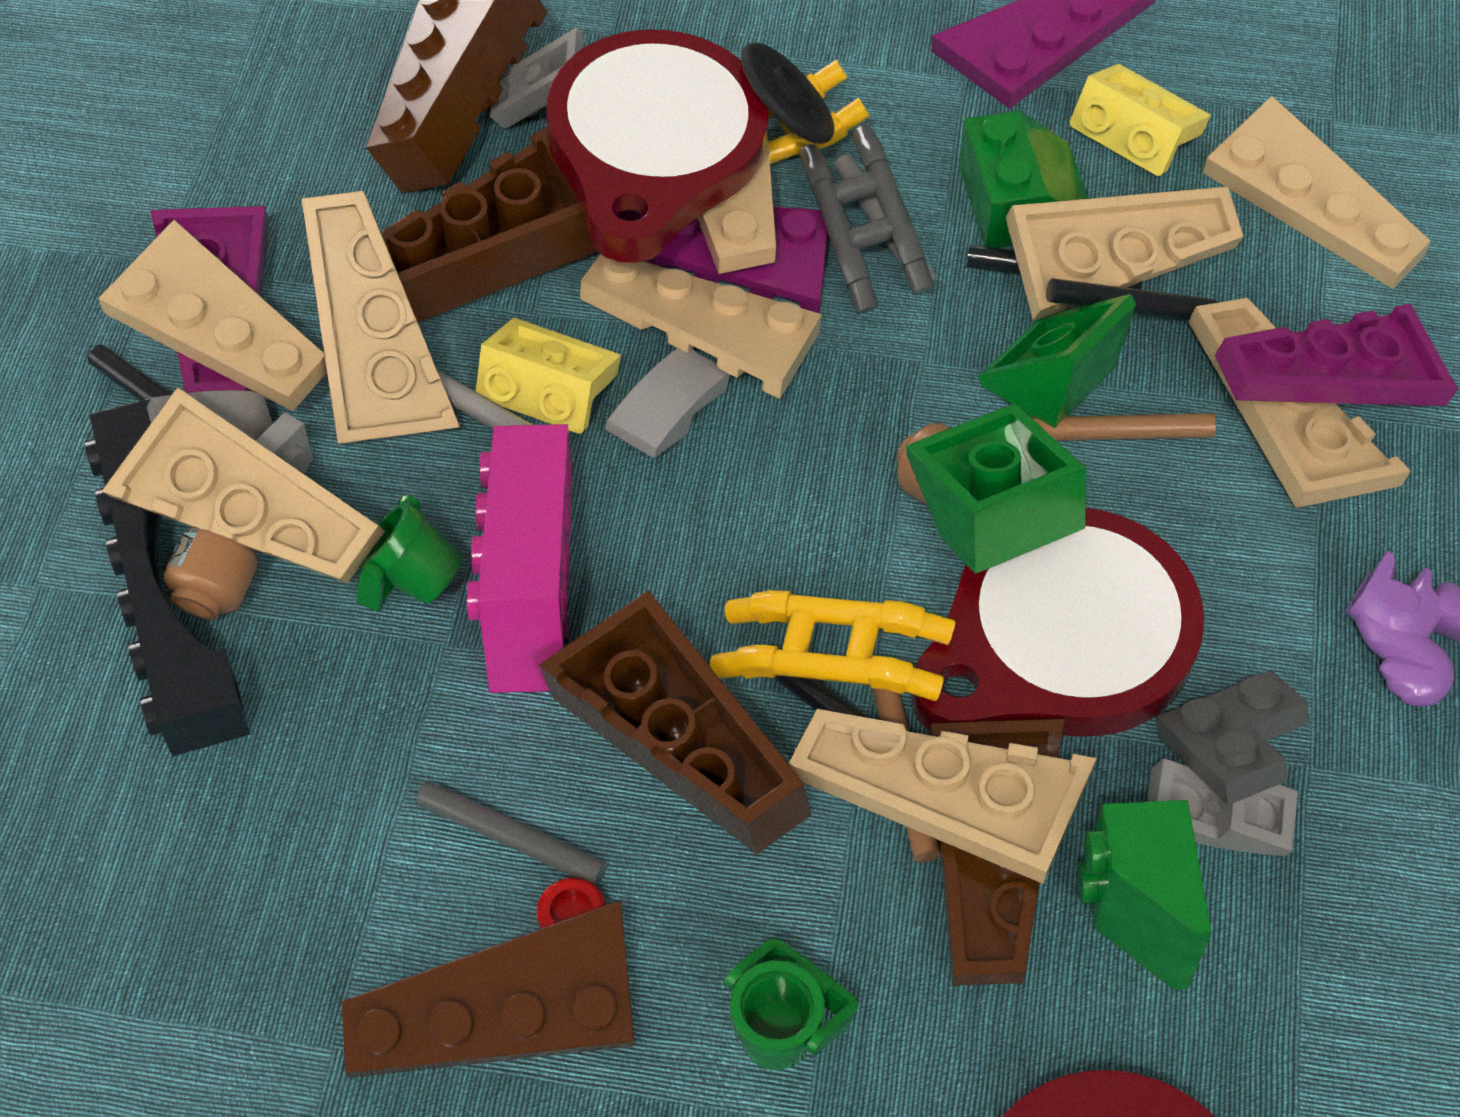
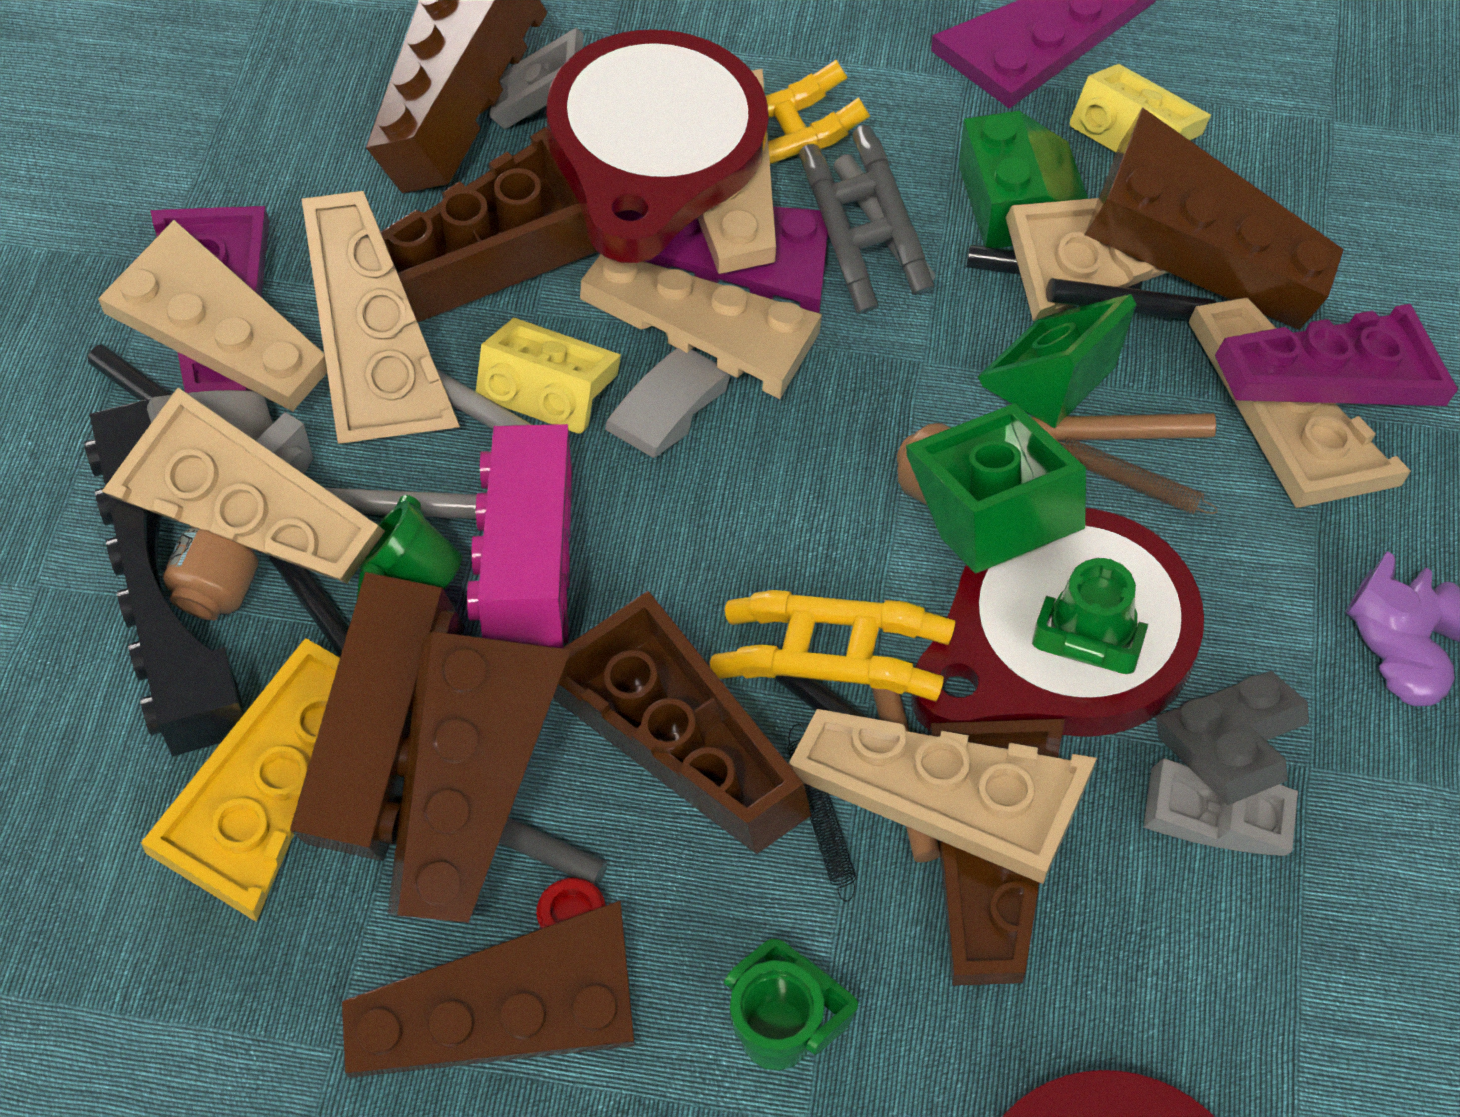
black wheel [741,42,834,144] -> none
green slope [1076,800,1212,990] -> none
tan wing [1203,96,1431,289] -> none
none -> yellow wing [141,638,340,922]
none -> black bar [269,556,349,656]
none -> reddish brown wedge [290,572,465,861]
none -> light grey bar [325,488,477,519]
none -> reddish brown wedge [387,631,570,923]
none -> black piece [787,724,857,902]
none -> green piece [1032,558,1149,674]
none -> medium nougat piece [1058,437,1218,515]
none -> reddish brown wedge [1085,107,1344,330]

